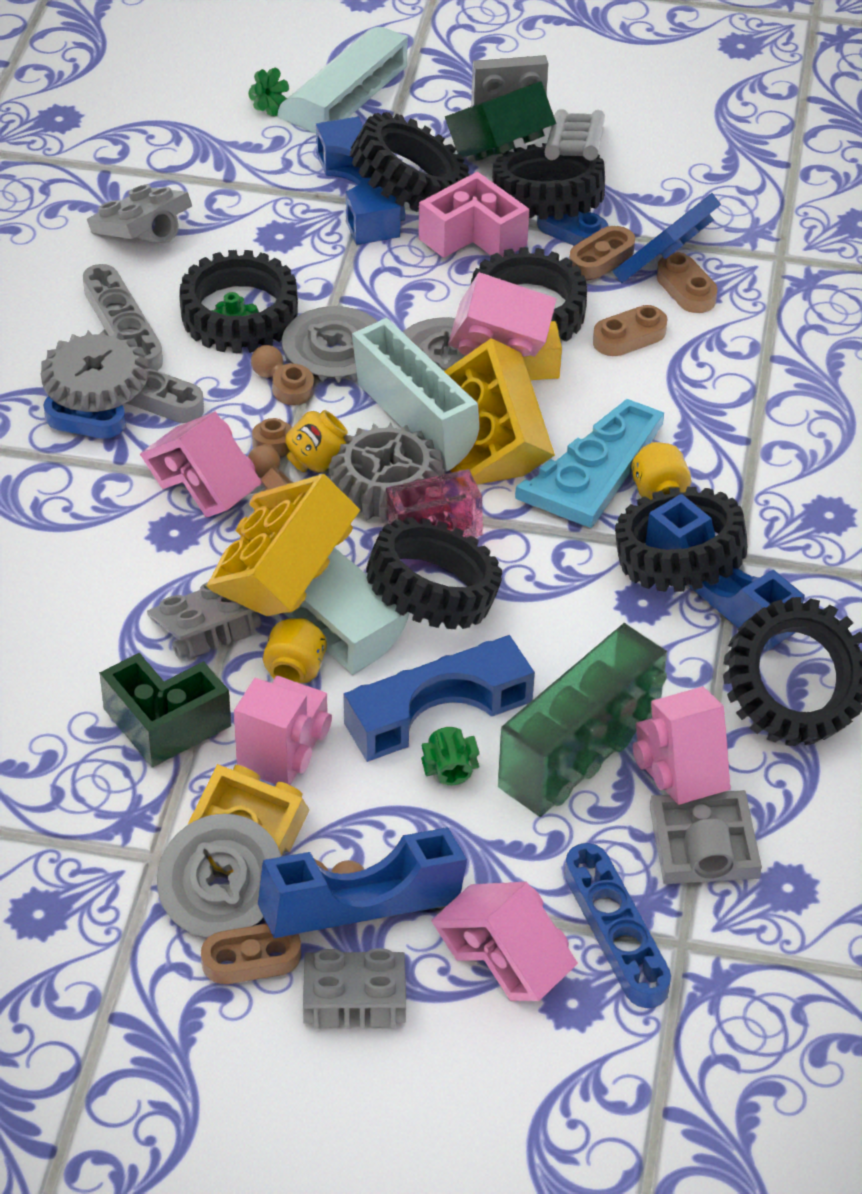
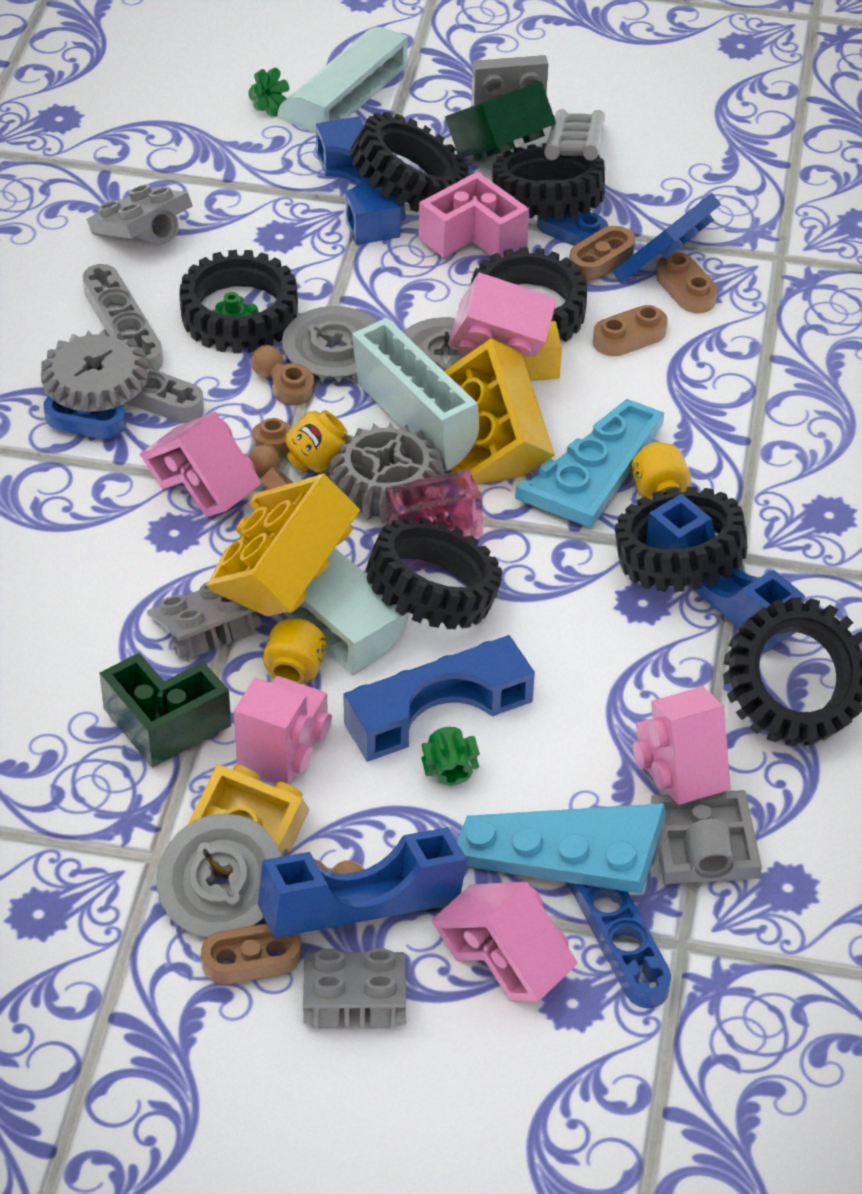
clear green brick [498,623,667,817] -> none
none -> medium azure wing [457,803,666,894]

